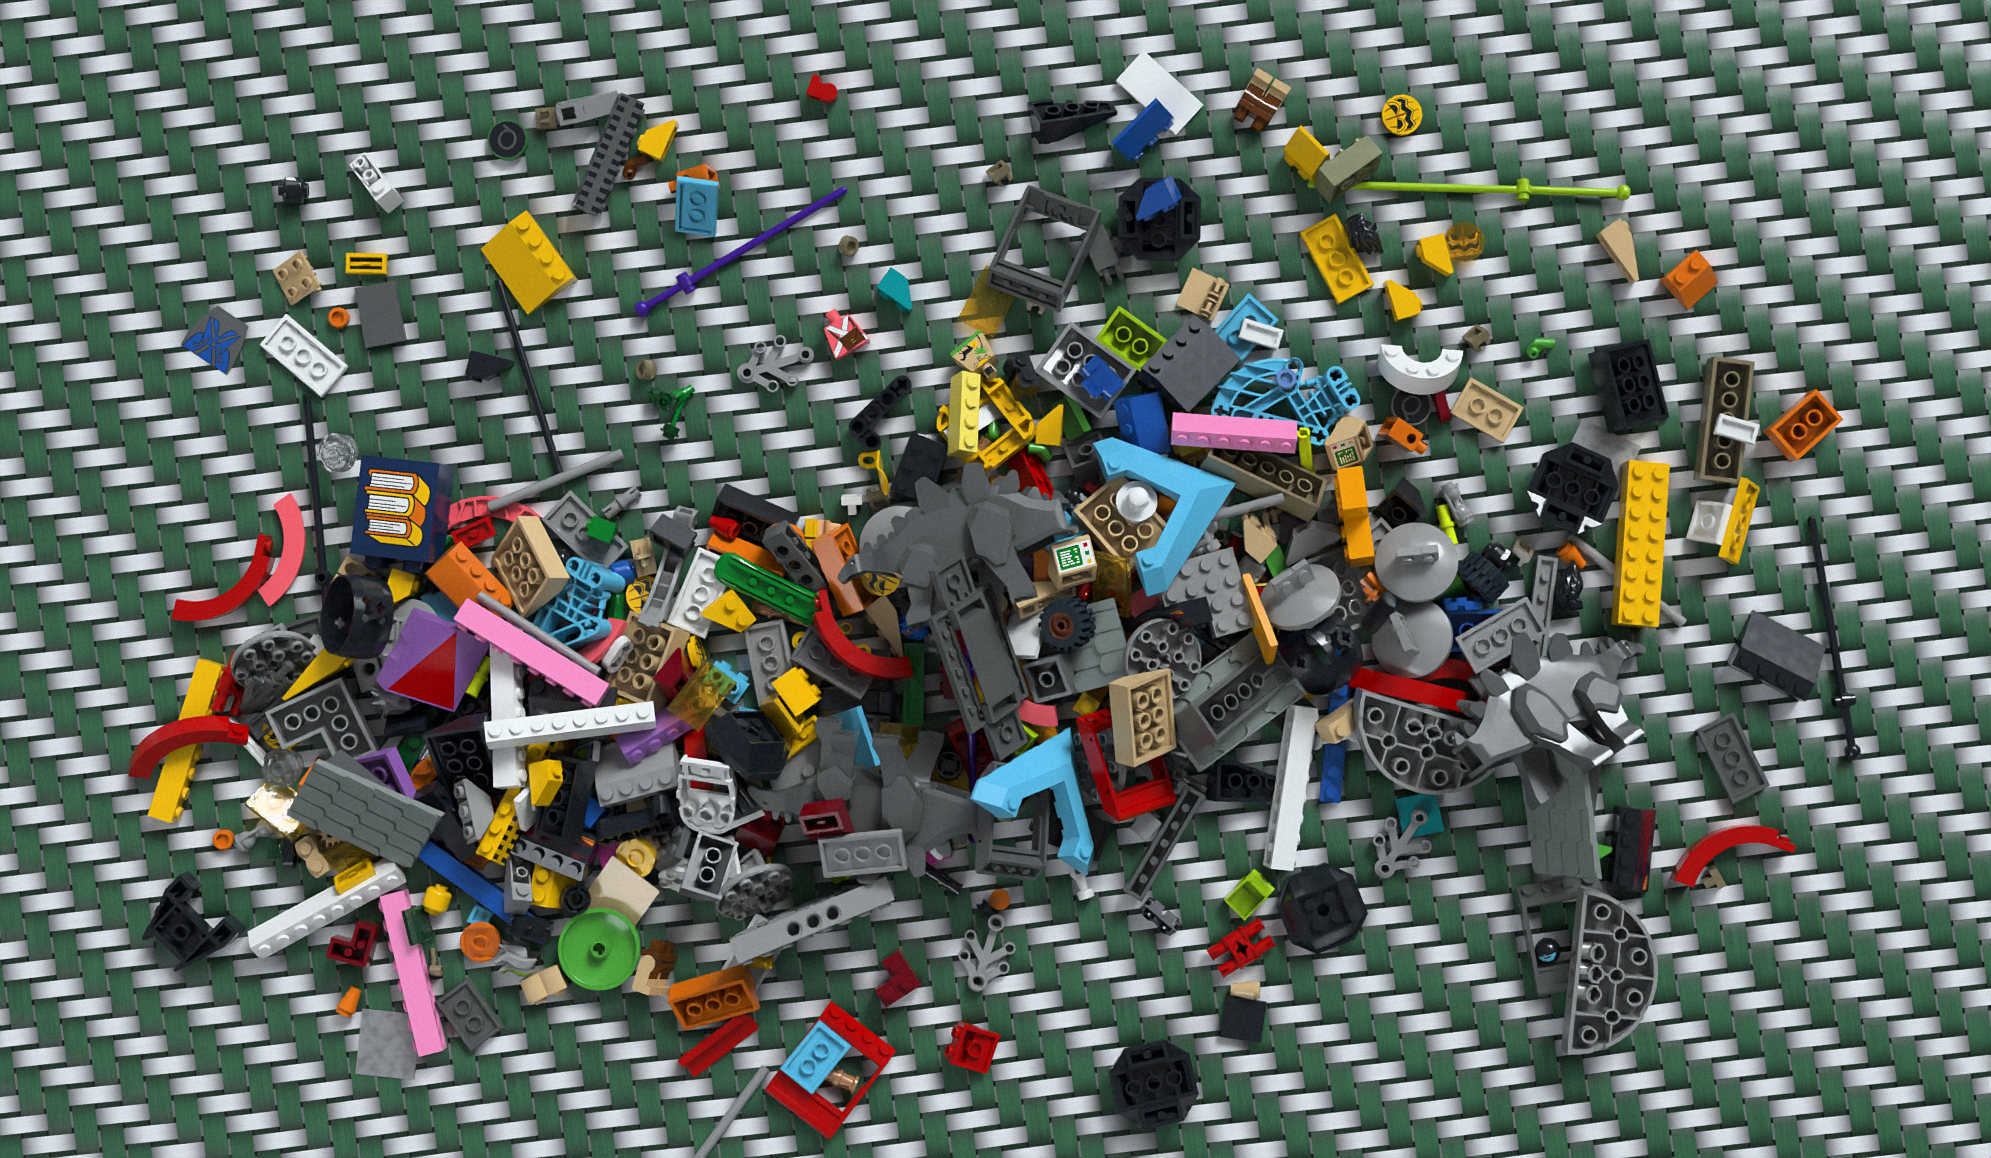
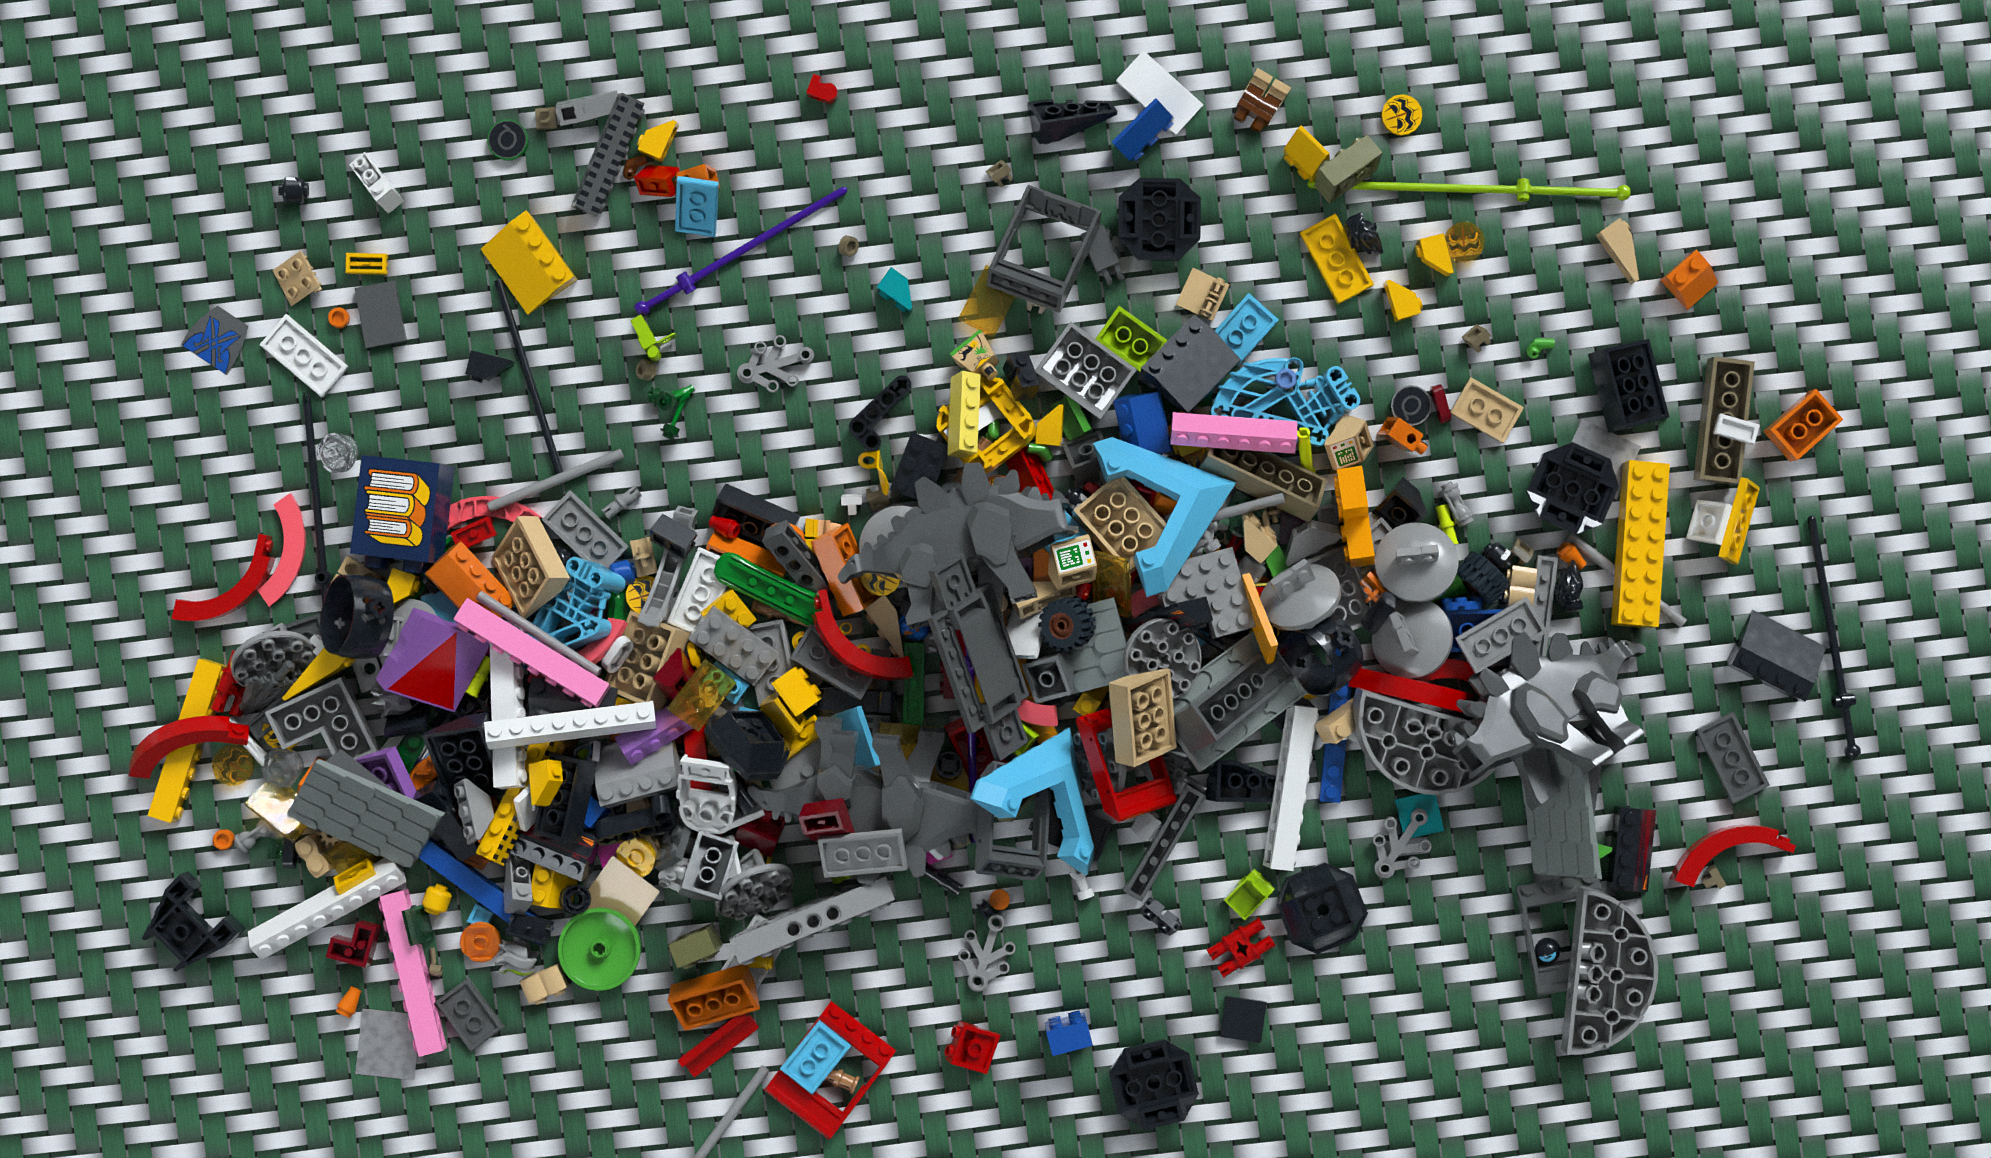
green brick [585,516,620,544] -> none
hips [631,939,678,996] -> none
torso [824,309,870,361] -> none
dark red brick [875,948,921,1007] -> none
blue piece [1078,355,1126,402] -> none
white plate [1115,481,1158,523] -> none
blue slope [1136,175,1182,221] -> none
tan cone [1231,980,1261,1000] -> none
white tile [1238,318,1284,350] -> none
white brick [1377,344,1463,395] -> none
none -> clear yellow tile [212,745,254,786]
none -> lime piece [630,315,677,362]
none -> red panel [634,165,680,197]
none -> olive brick [668,922,723,969]
none -> light grey plate [688,605,779,686]
none -> blue brick [1045,1010,1093,1056]
none -> tan brick [1502,565,1537,607]

